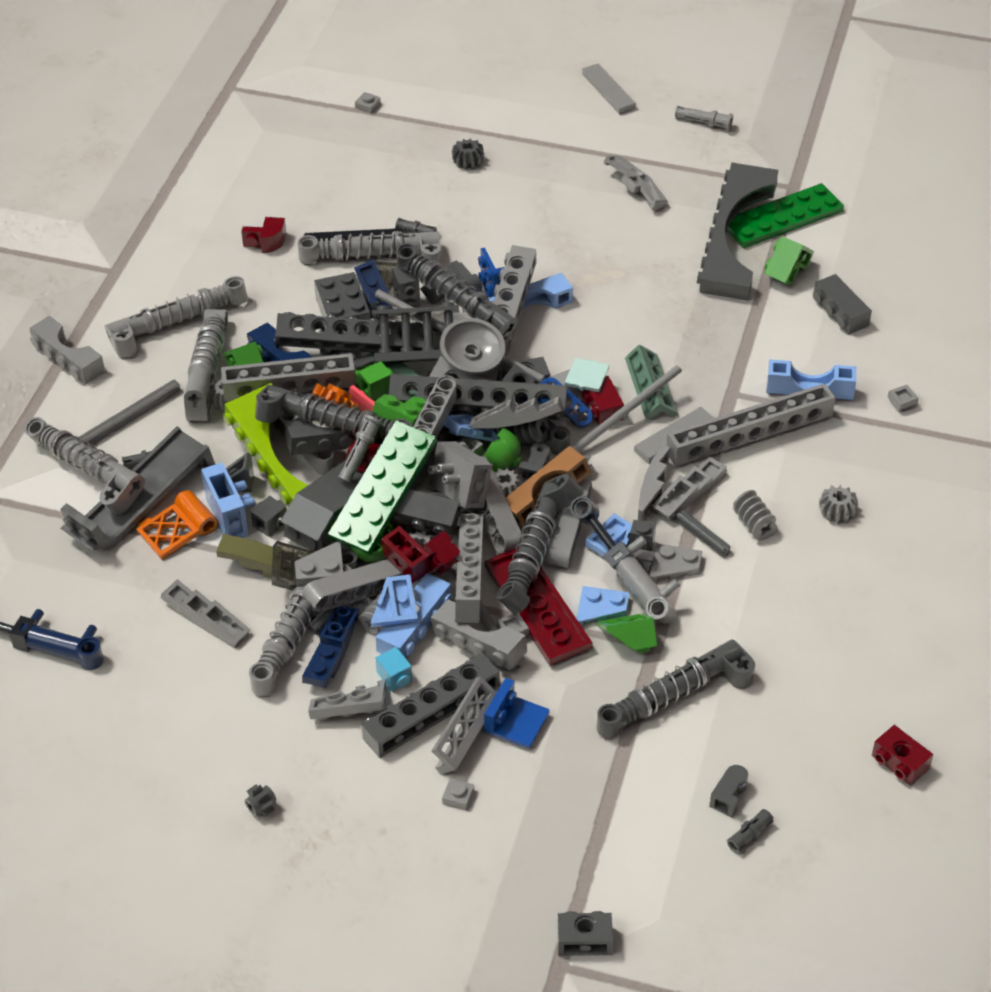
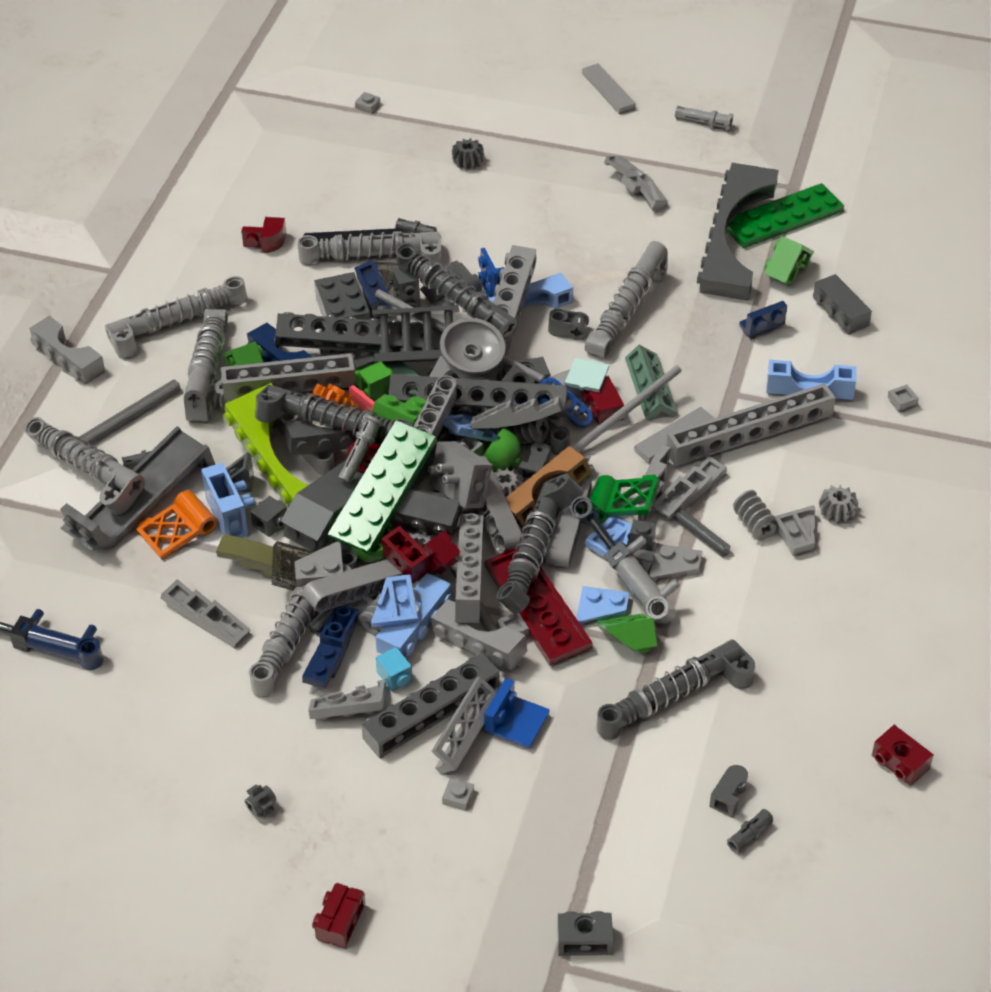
none -> dark red brick [312,883,366,949]
none -> dark grey piece [548,308,589,340]
none -> light grey piece [585,241,668,358]
none -> green piece [585,475,660,523]
none -> dark blue bracket [739,301,788,337]
none -> light grey wing [774,505,815,555]

